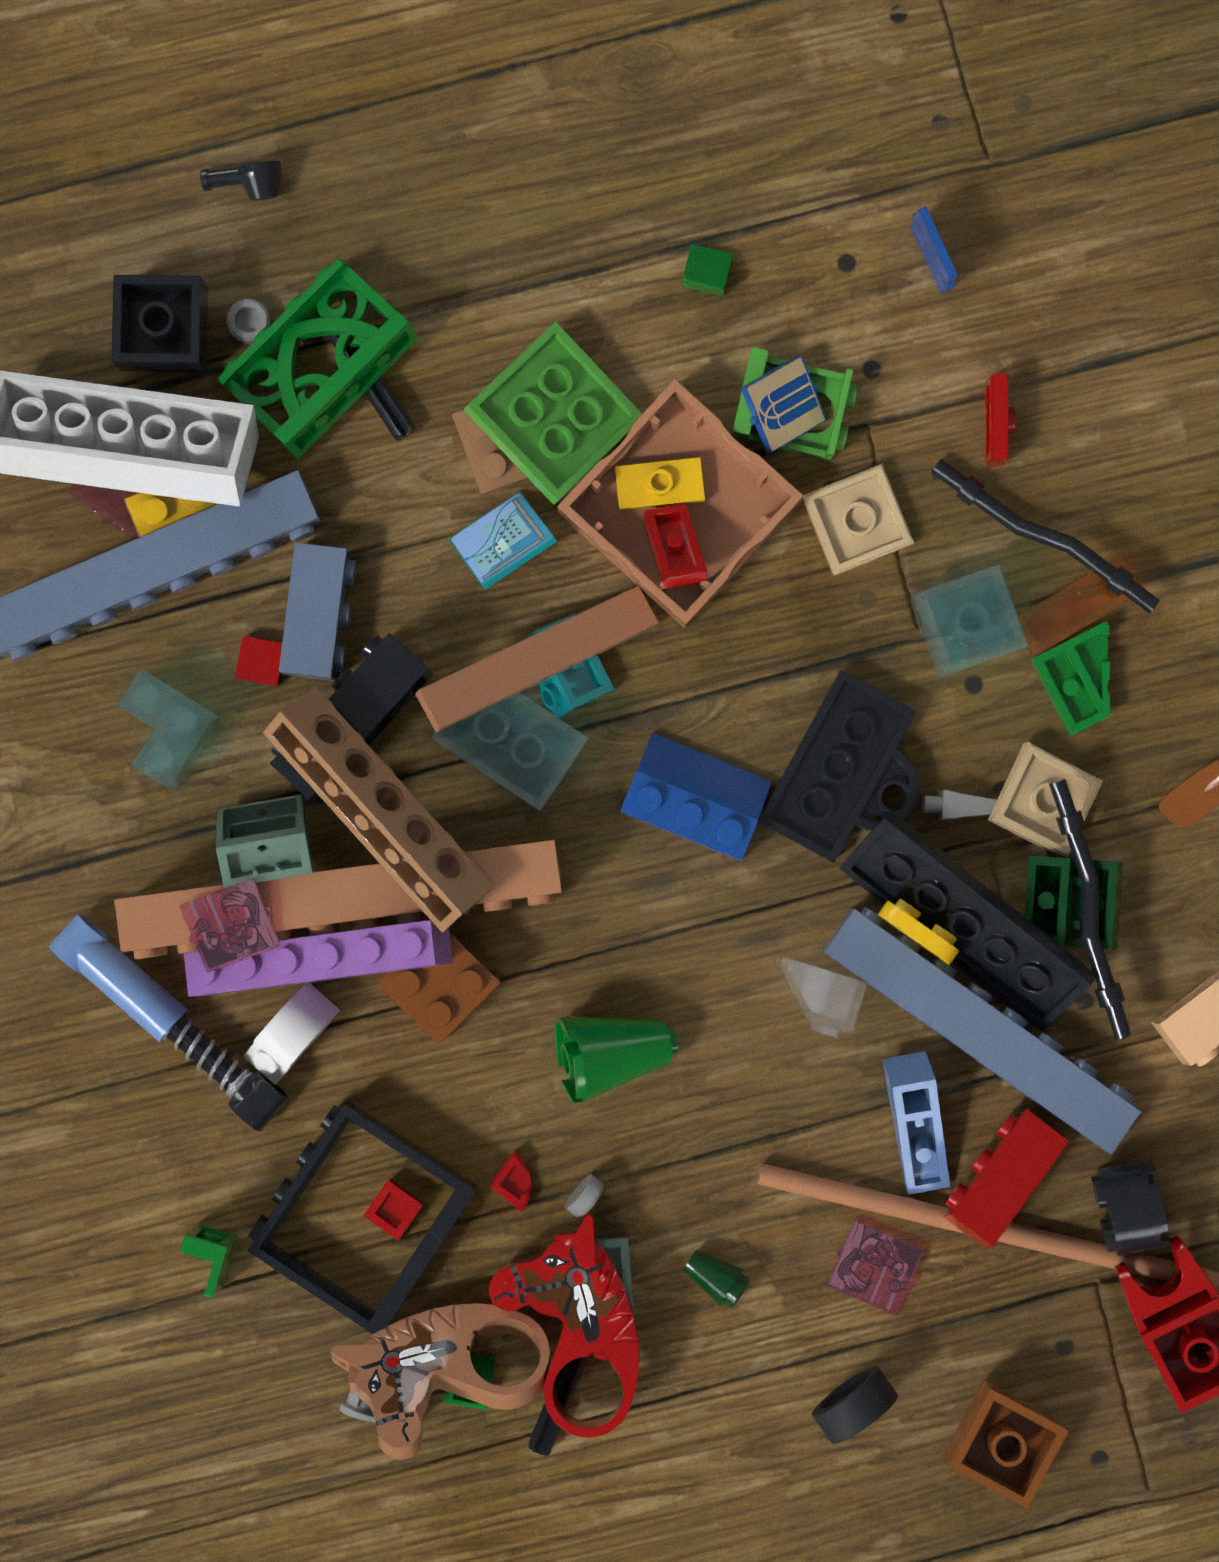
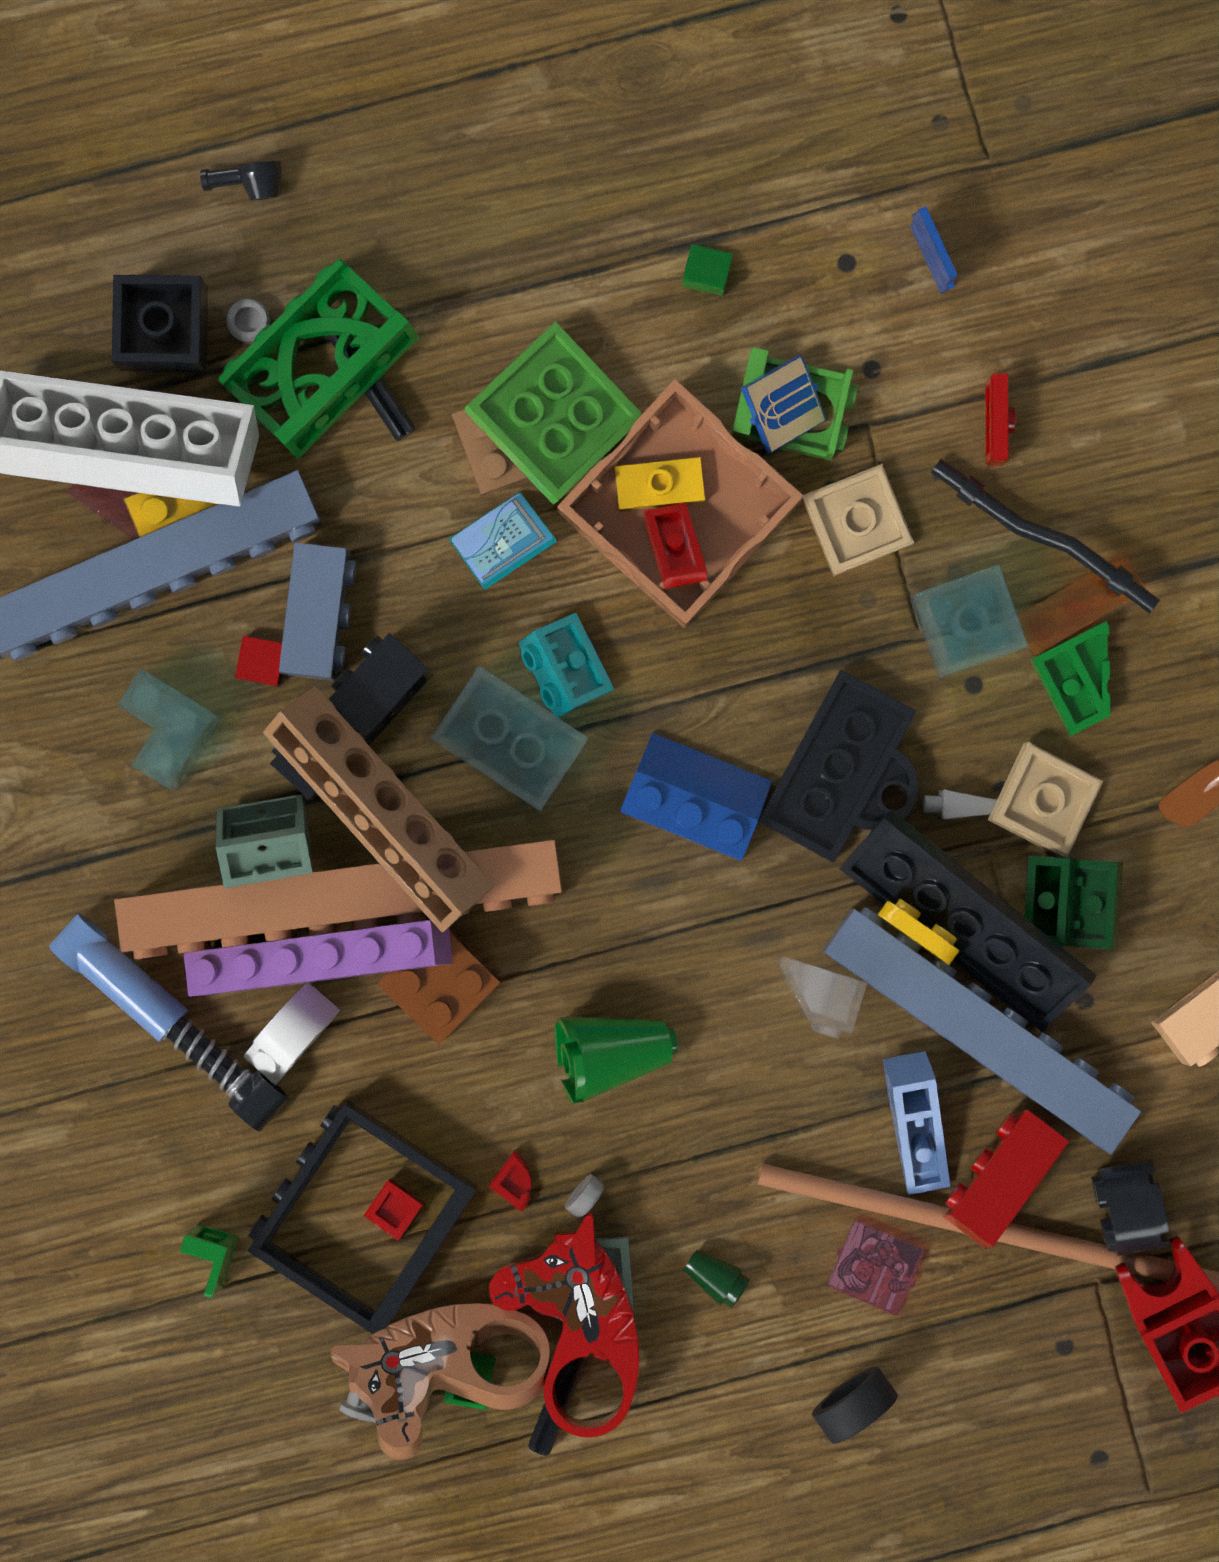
clear pink piece [180,878,281,973] -> none
nougat tile [415,586,659,733] -> none
dark orange brick [943,1379,1069,1509] -> none
black bar [1049,778,1132,1039] -> none

